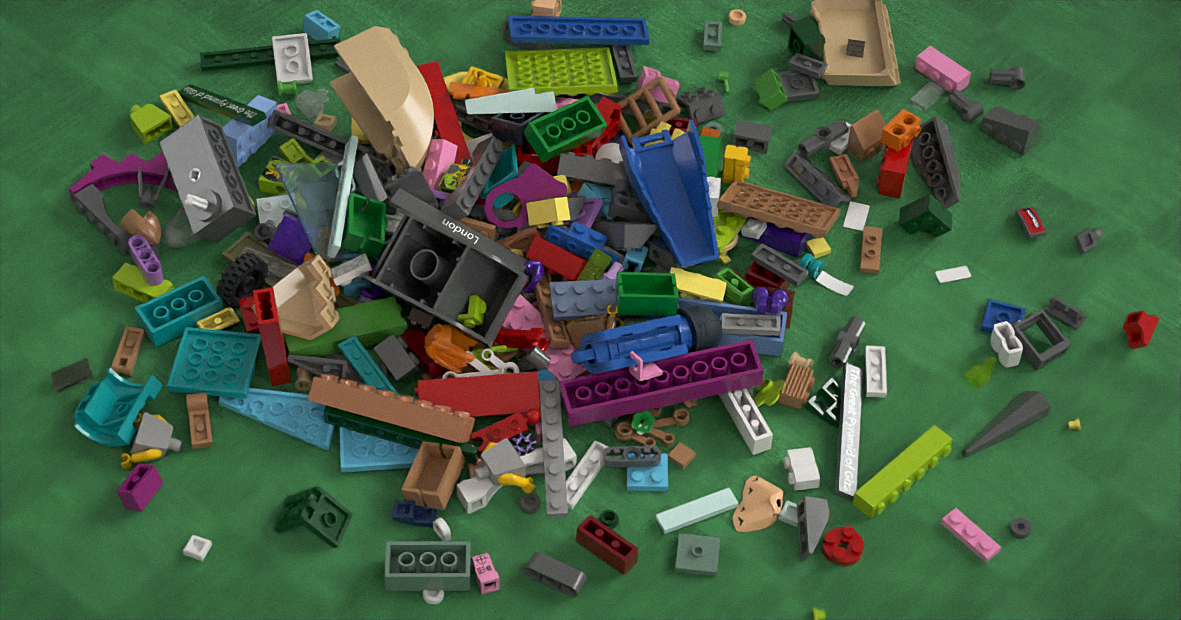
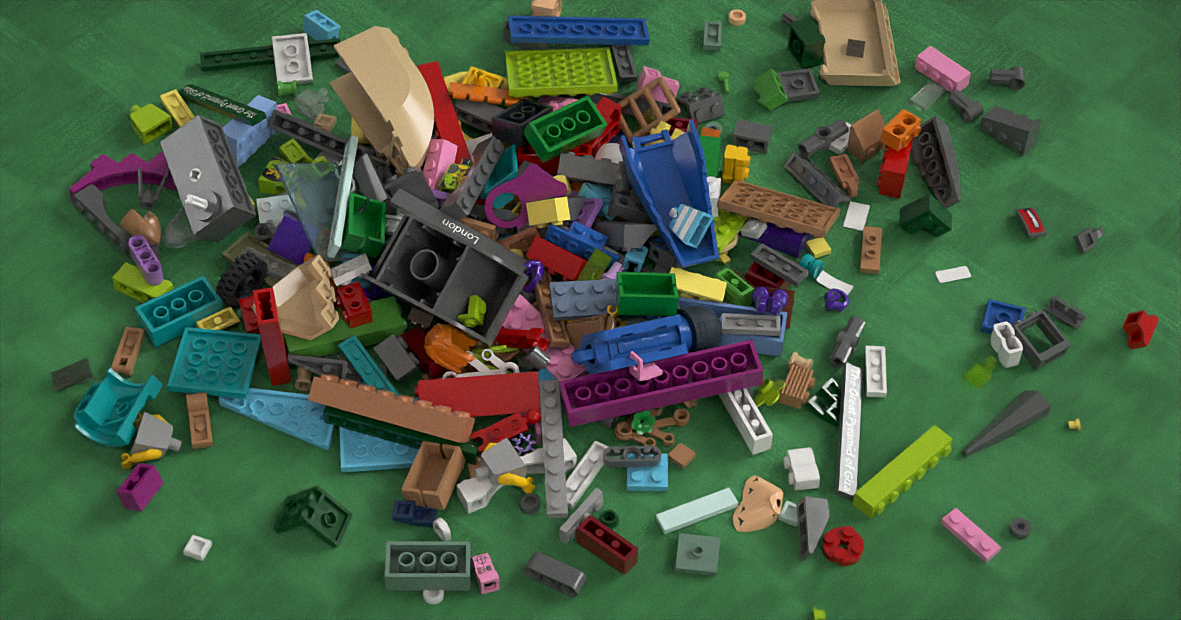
light aqua wedge [465,88,557,114] -> none
dark grey plate [788,53,828,79] -> none
none -> red brick [336,282,373,329]
none -> light grey plate [559,488,604,544]
none -> medium azure torso [669,204,714,248]
none -> dark purple piece [824,288,849,312]

